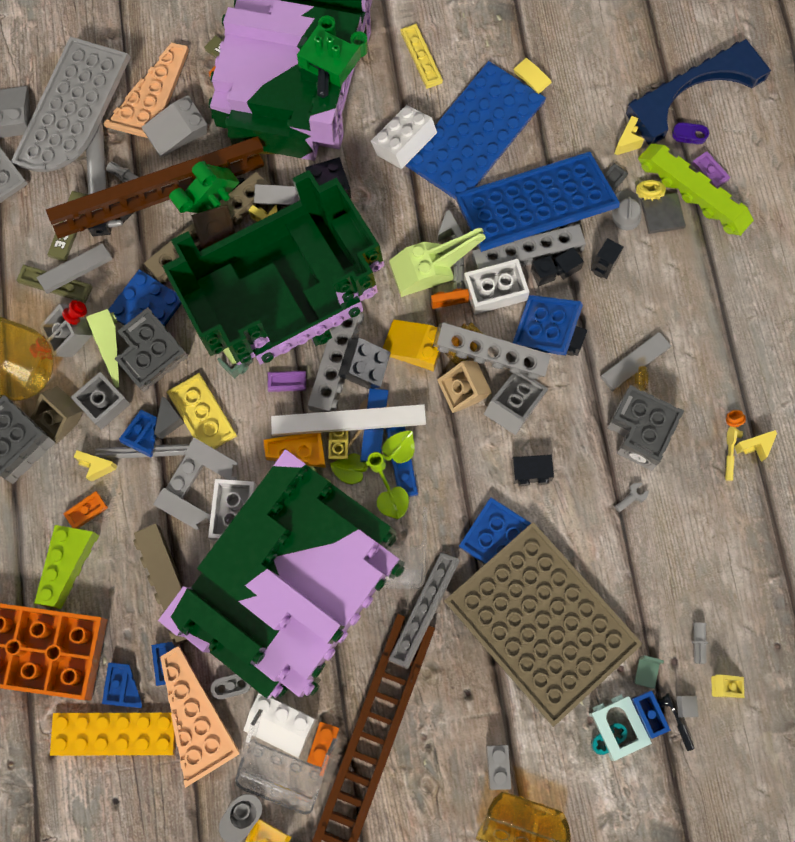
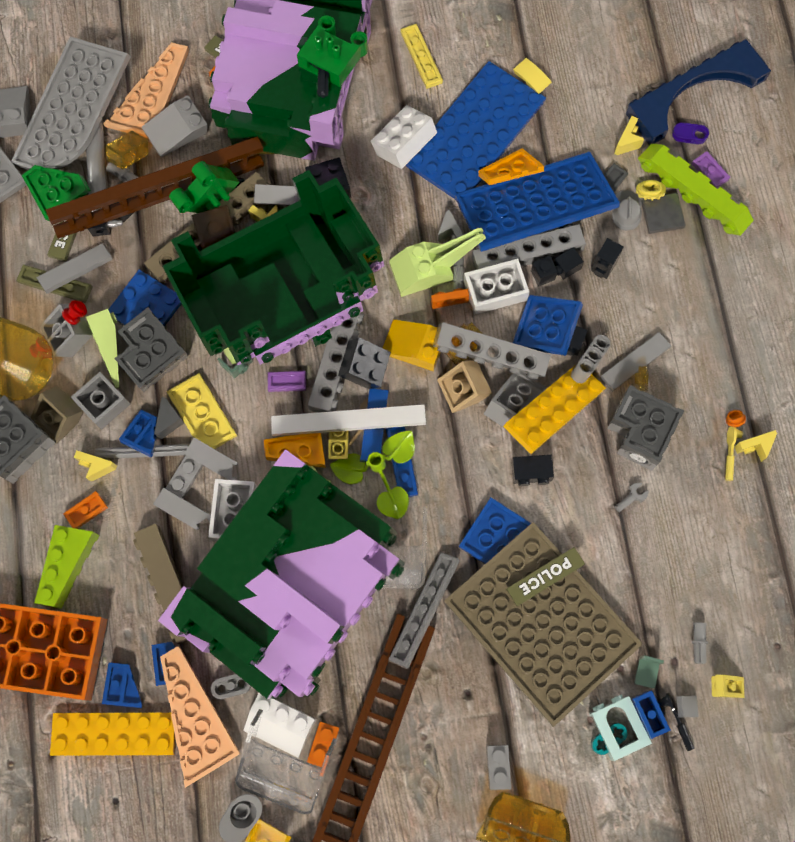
none -> green plate [22,165,91,221]
none -> clear yellow brick [106,131,148,170]
none -> light orange wing [478,148,544,185]
none -> yellow plate [503,365,606,454]
none -> olive tile [506,547,585,606]
none -> light grey beam [571,335,611,383]

